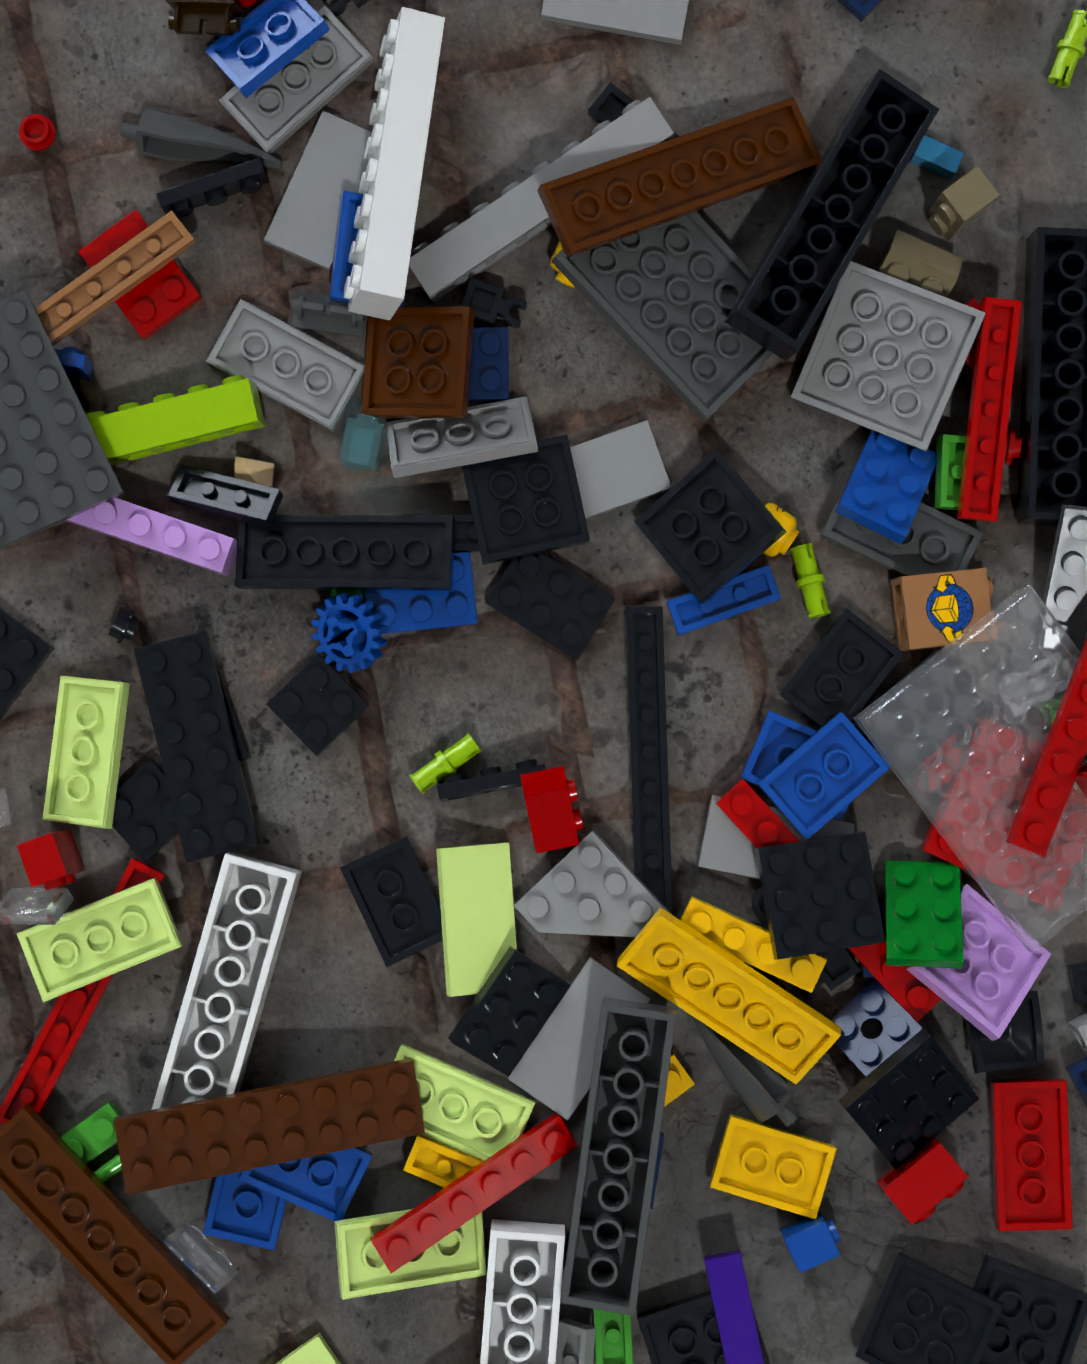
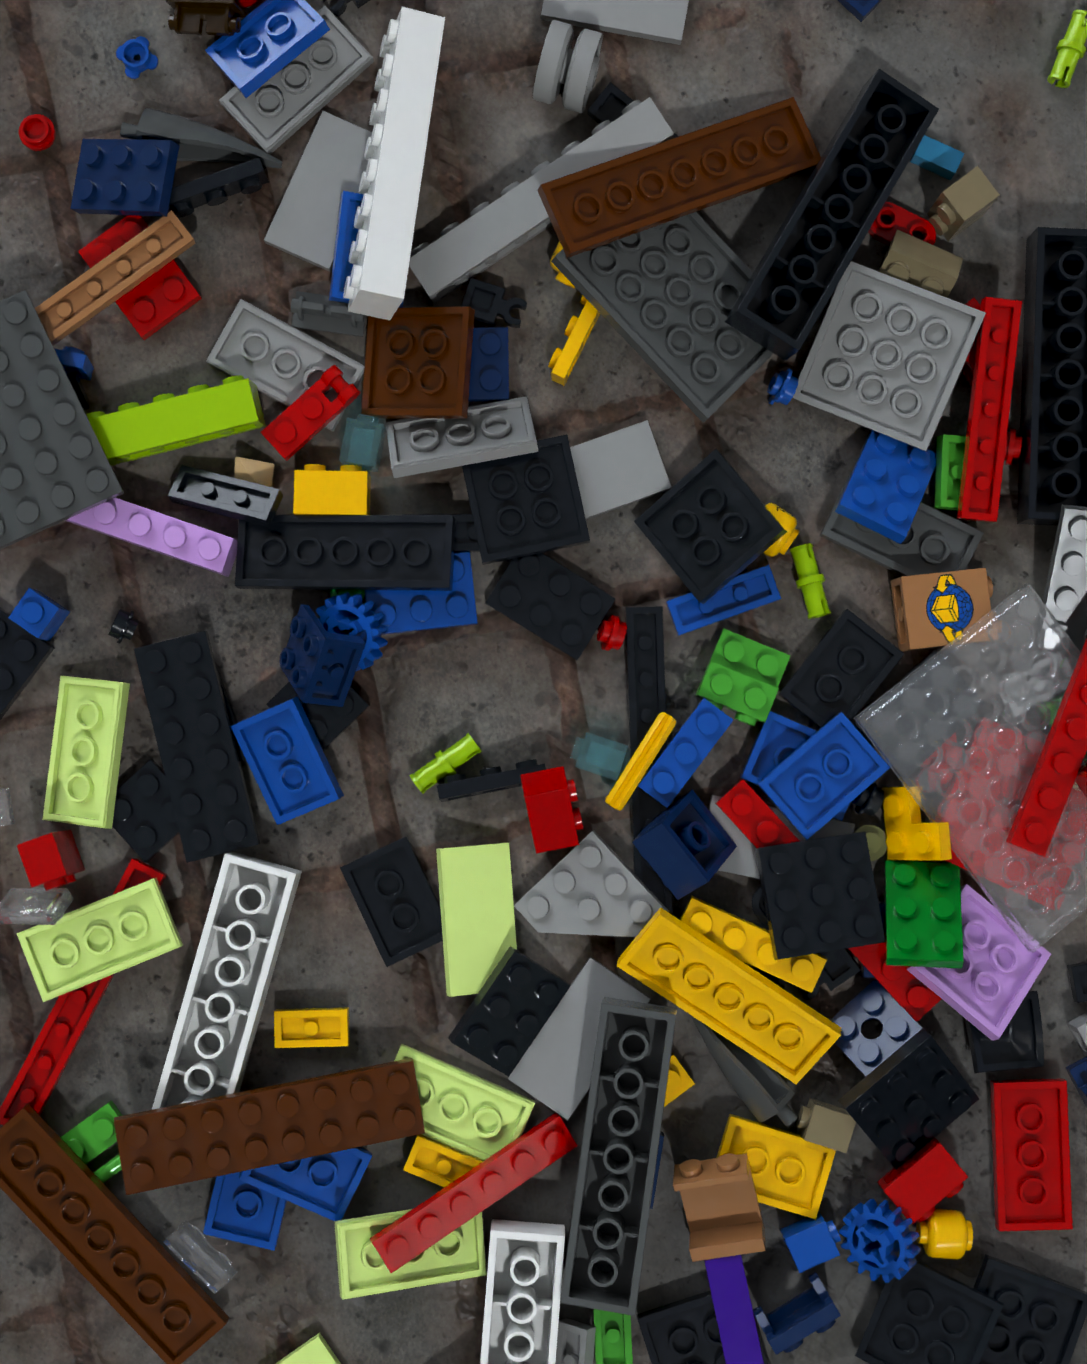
none -> blue brick [8,588,70,641]
none -> dark blue plate [70,139,180,217]
none -> blue plate [116,36,158,79]
none -> blue plate [230,696,344,825]
none -> red plate [260,365,360,461]
none -> yellow plate [274,1007,349,1048]
none -> dark blue bracket [279,604,366,707]
none -> yellow brick [293,464,371,515]
none -> light grey wheel [533,20,603,113]
none -> yellow plate [548,295,600,386]
none -> clear light blue brick [570,732,628,781]
none -> red plate [597,615,627,651]
none -> yellow axle [605,712,677,811]
none -> dark blue slope [632,789,737,900]
none -> blue plate [638,697,733,808]
none -> medium nougat panel [673,1153,766,1262]
none -> bright green plate [695,628,790,727]
none -> dark blue piece [753,1272,841,1355]
none -> blue plate [767,368,798,405]
none -> dark tan brick [796,1098,856,1153]
none -> blue gear [839,1198,921,1283]
none -> black plate [852,783,884,816]
none -> olive plate [854,824,887,861]
none -> red plate [868,202,936,246]
none -> yellow plate [882,786,952,861]
none -> yellow head [916,1209,973,1259]

